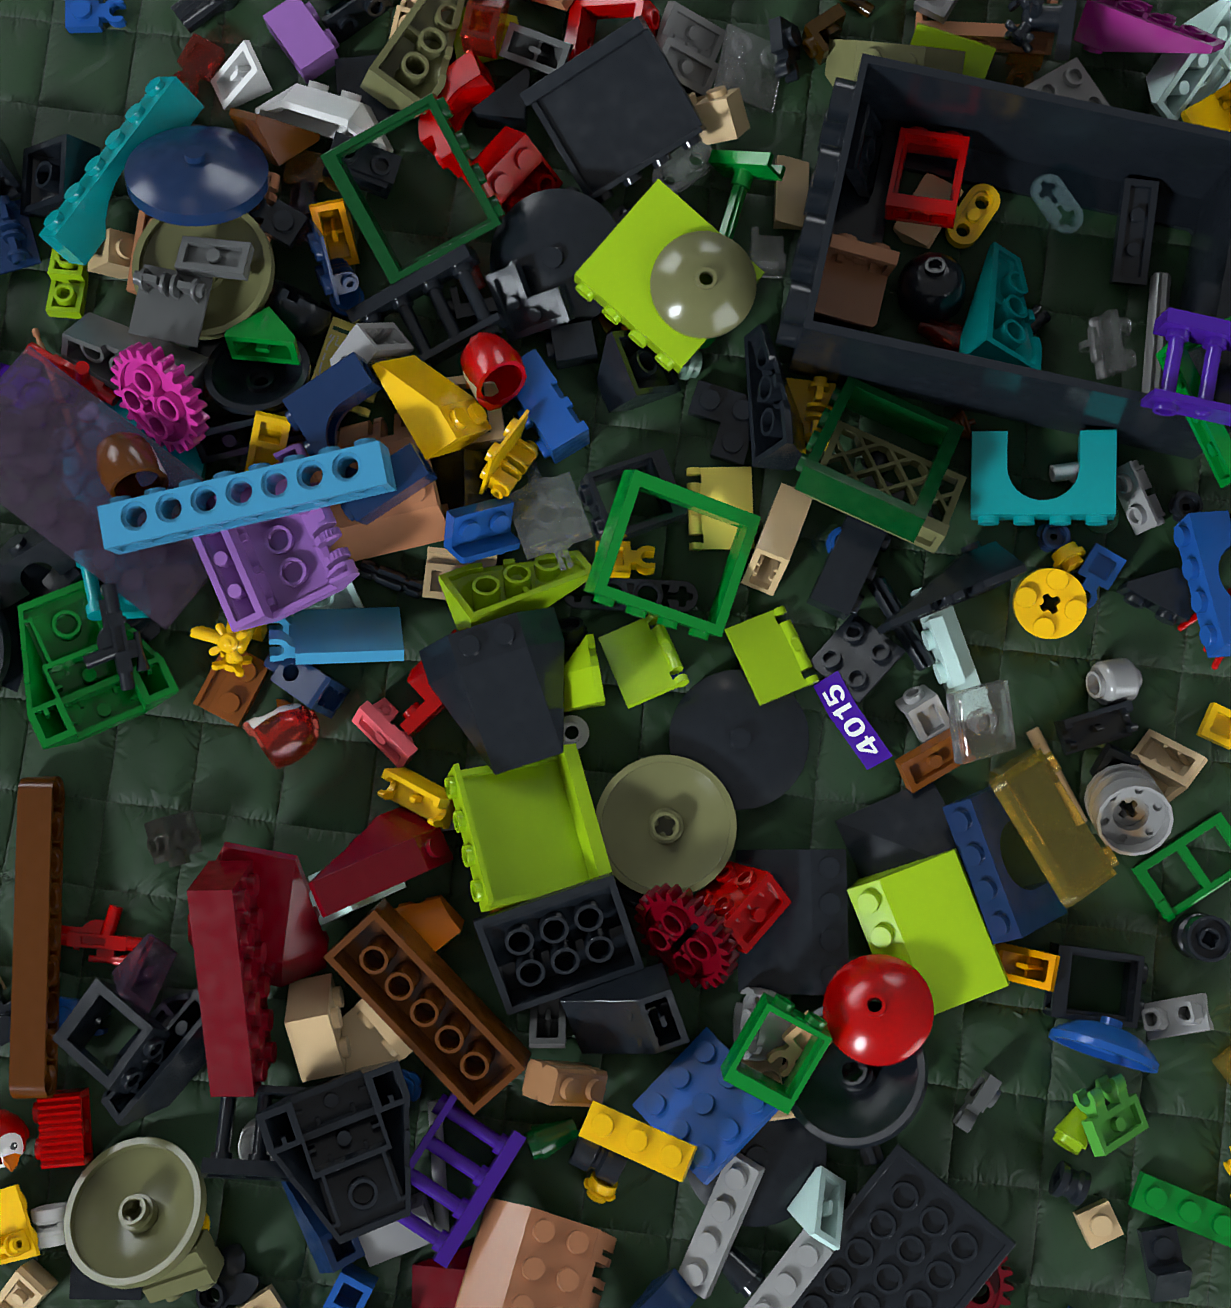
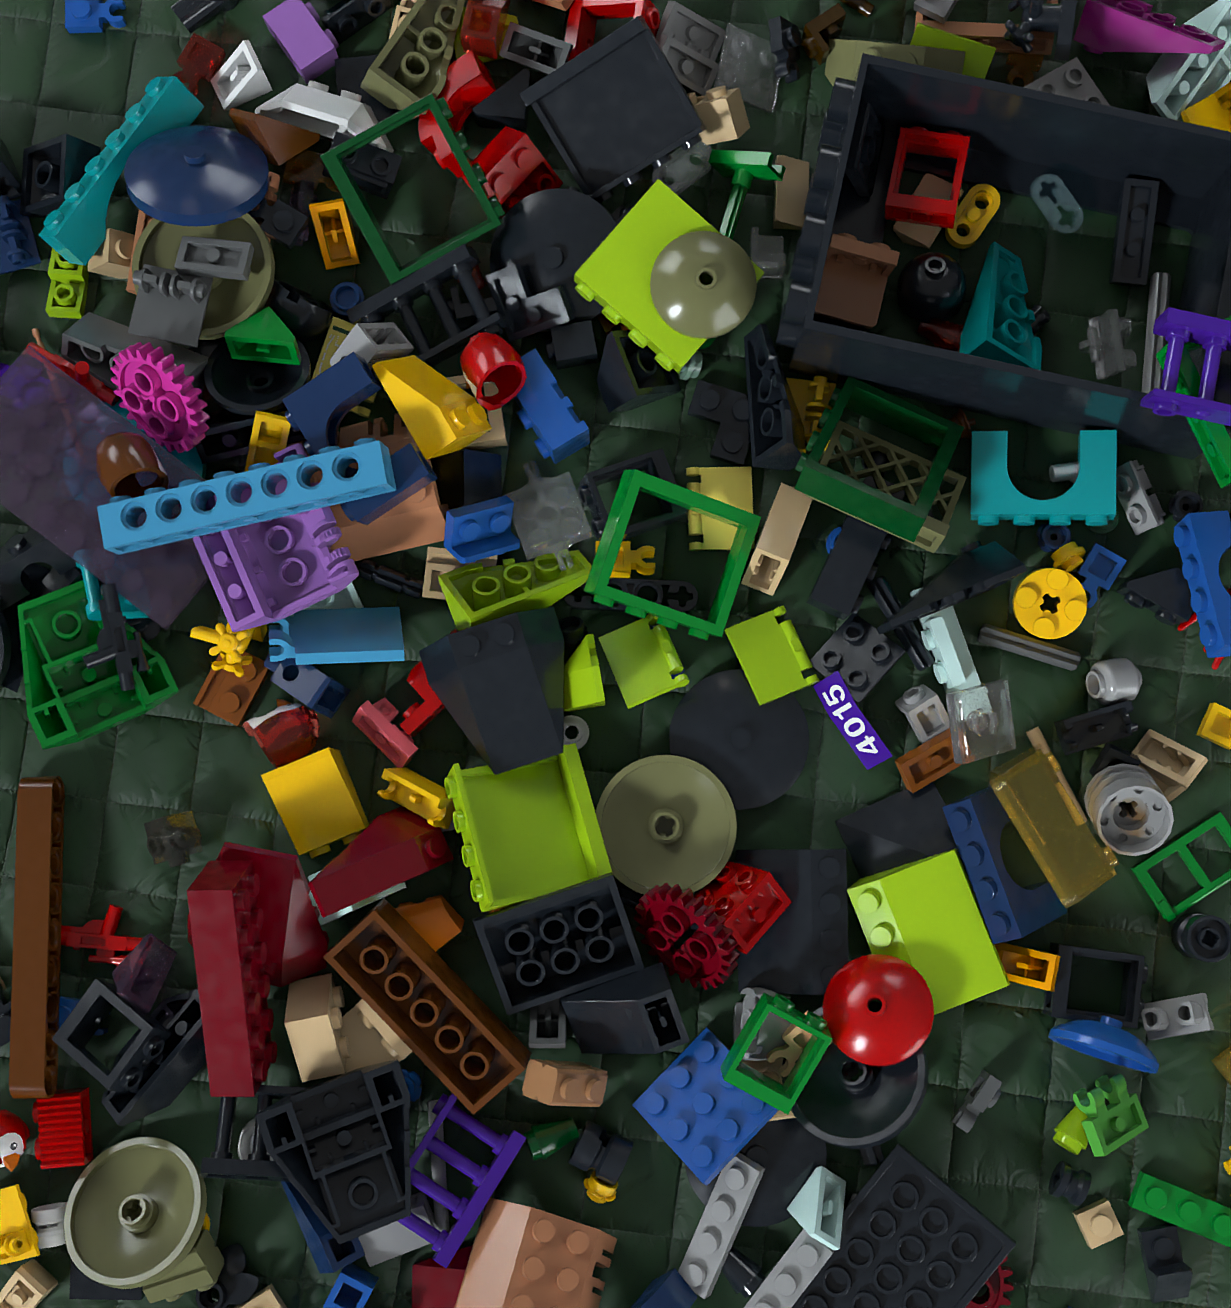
dark blue hinge [306,220,359,305] -> none
yellow hinge [479,409,538,499] -> none
yellow arch [578,1100,698,1182] -> none
none -> yellow slope [261,747,369,859]
none -> dark grey axle [977,623,1081,671]

